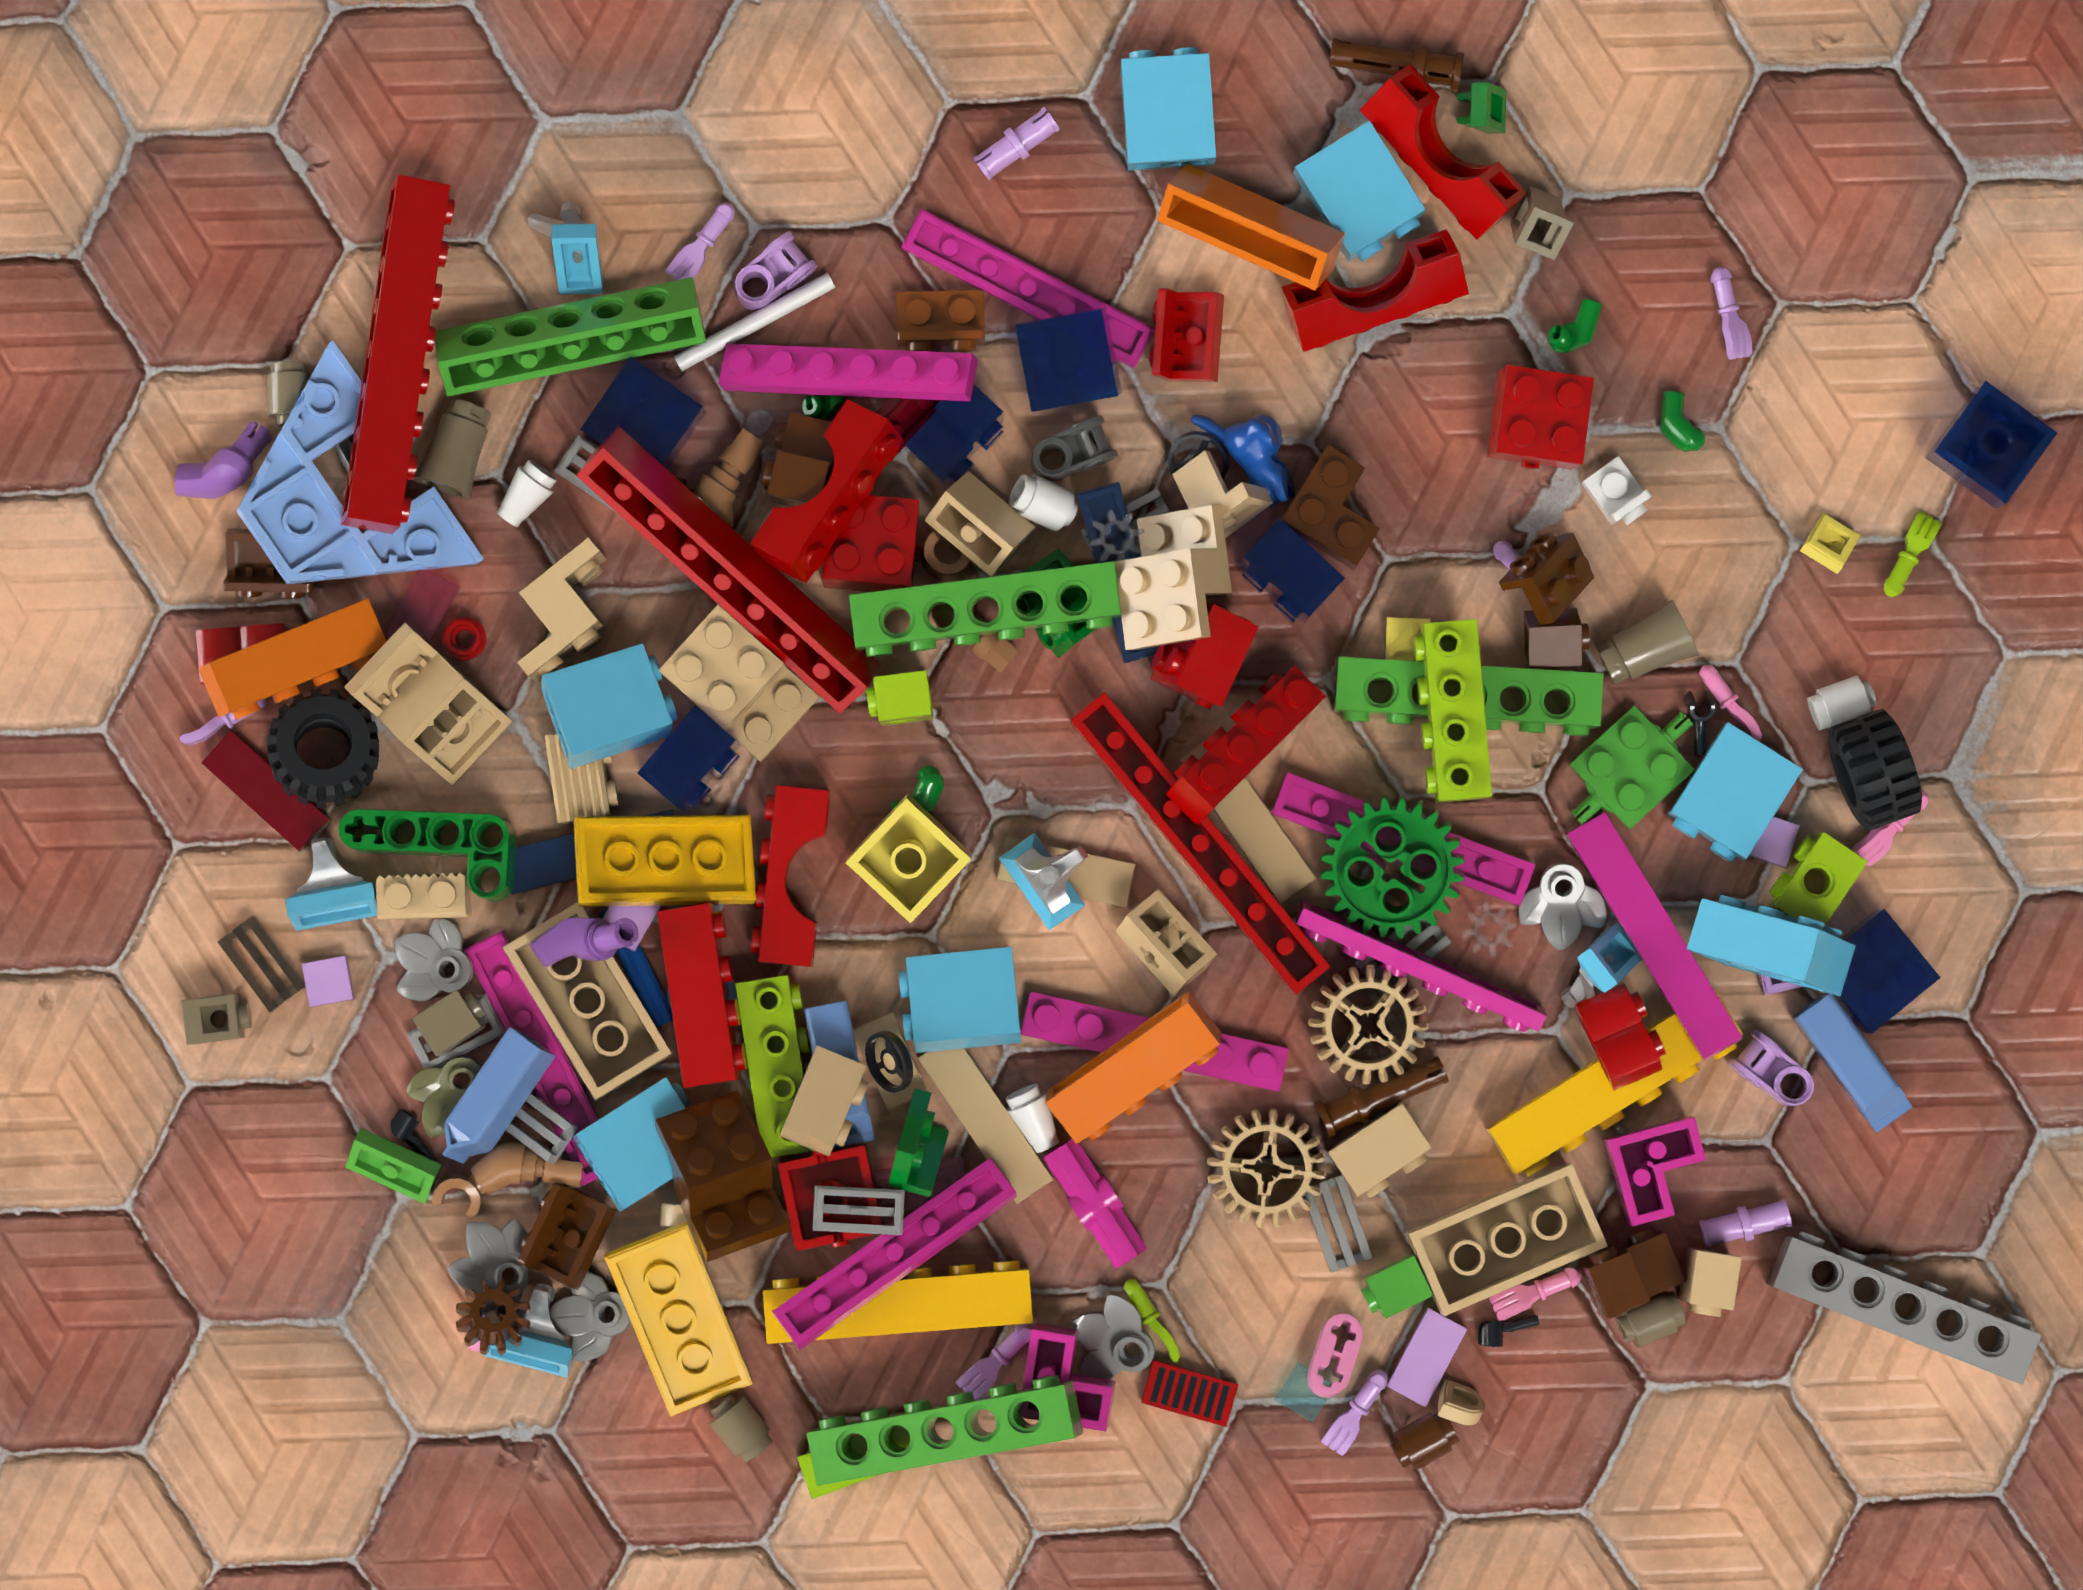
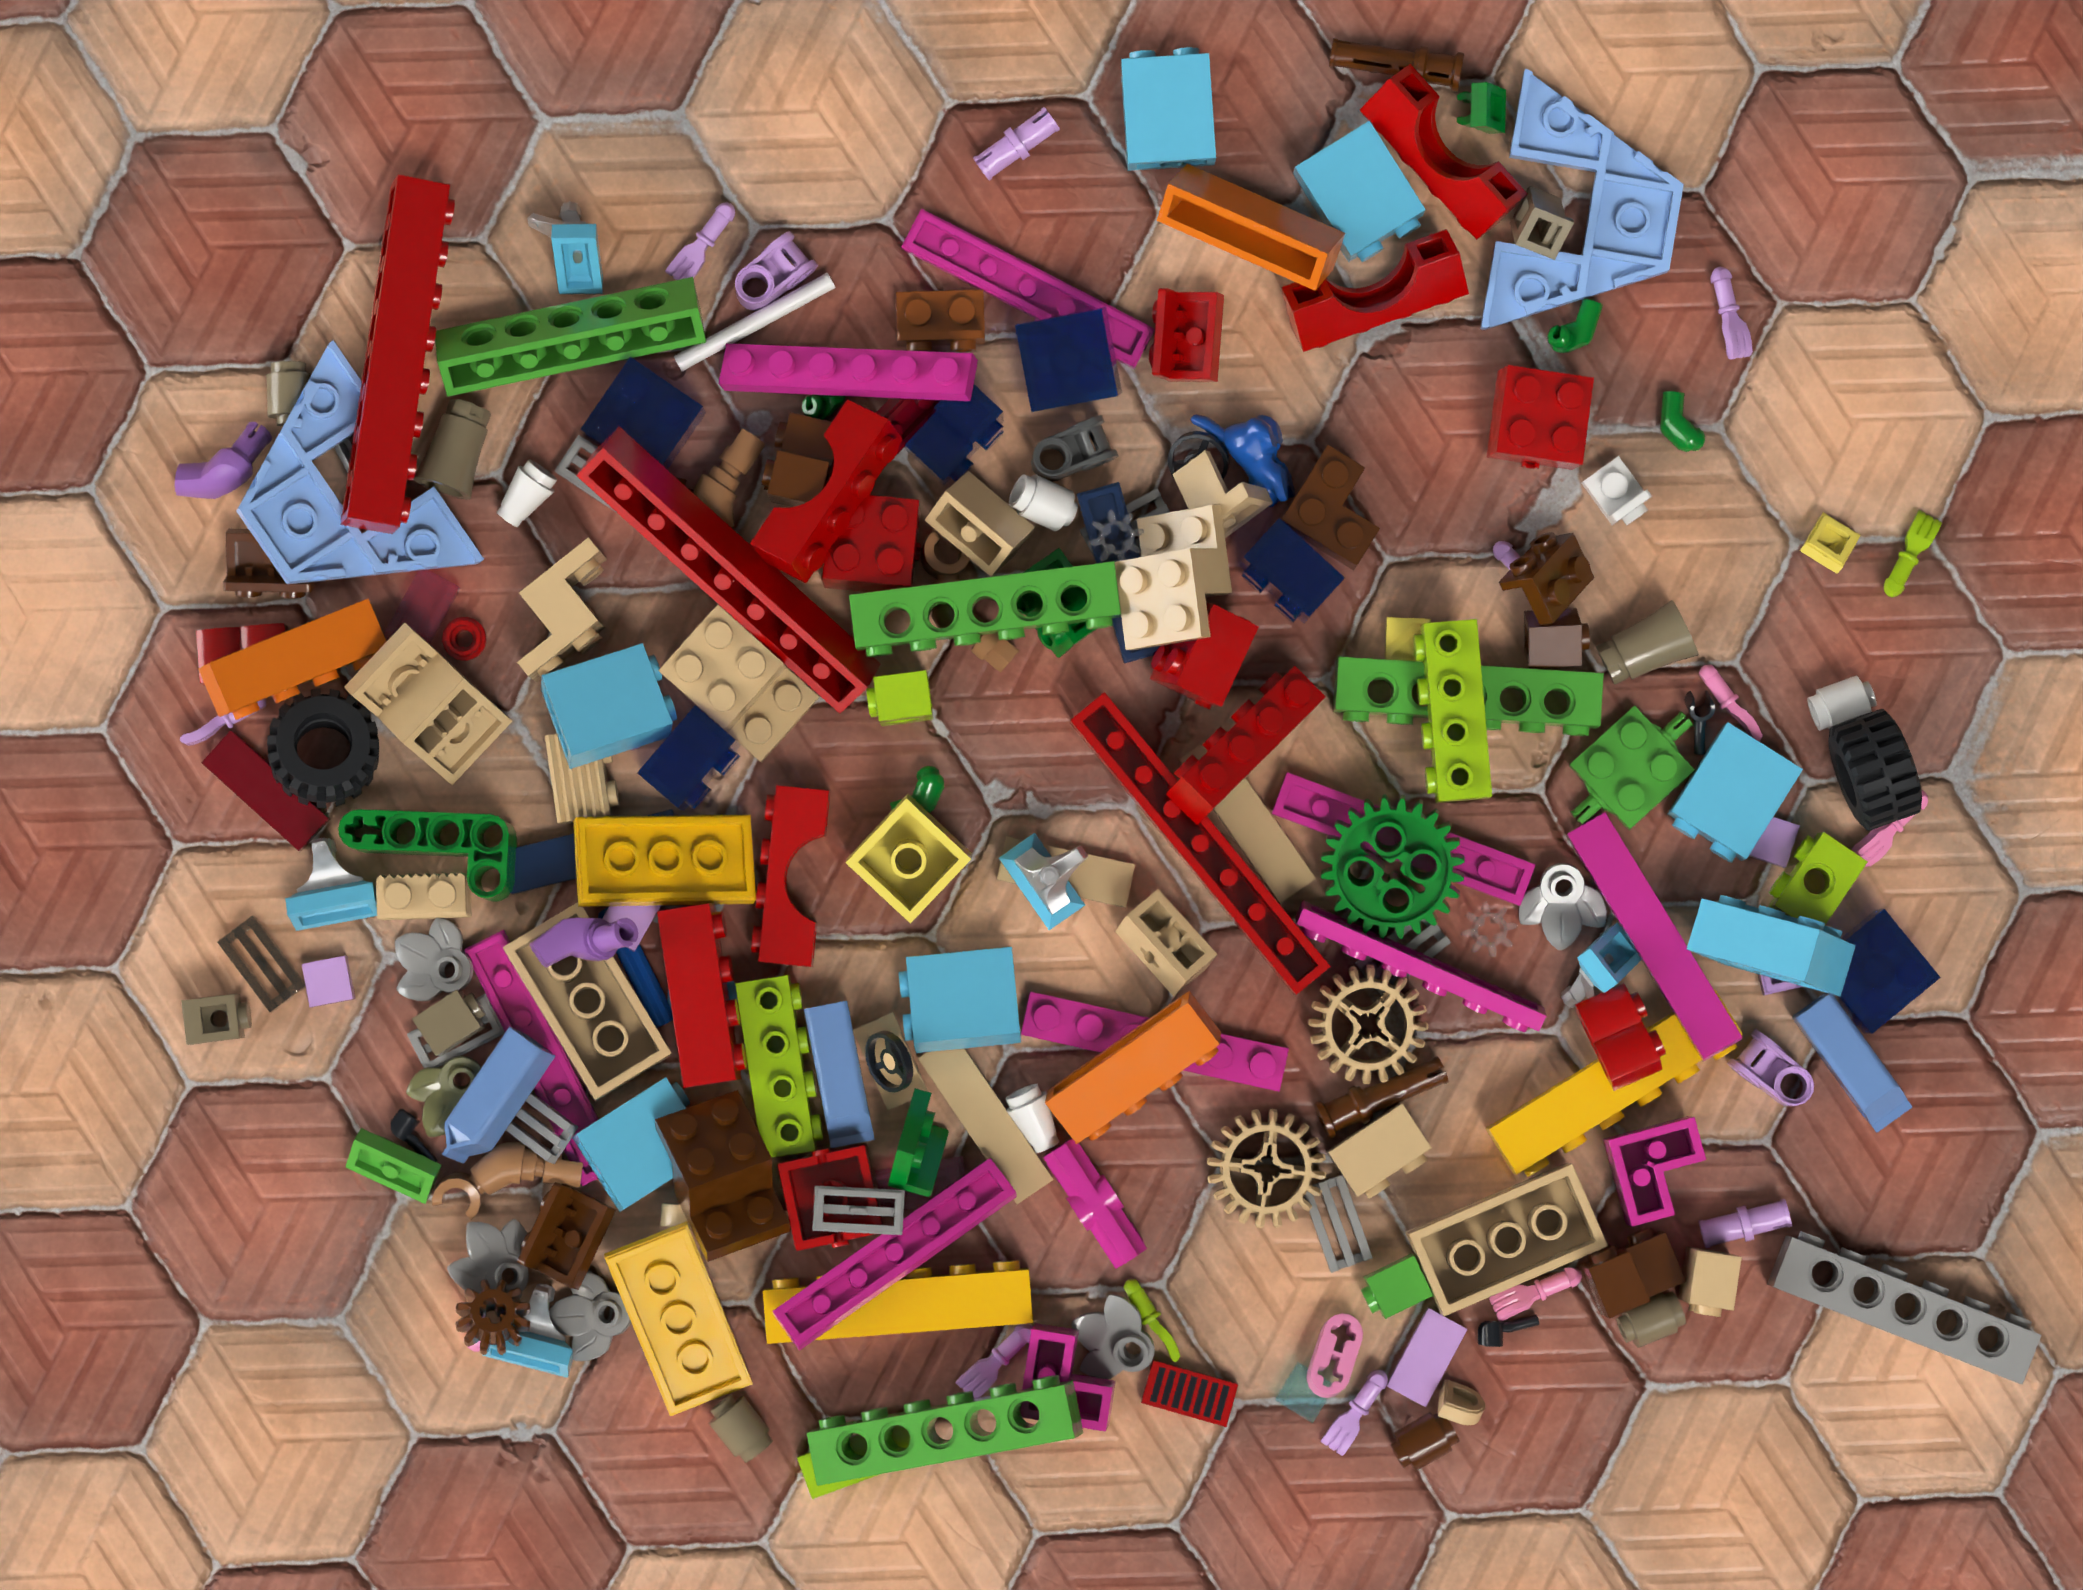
tan brick [780,1046,869,1156] -> none
clear blue brick [1925,381,2057,509] -> none
none -> light blue wing [1480,69,1684,330]

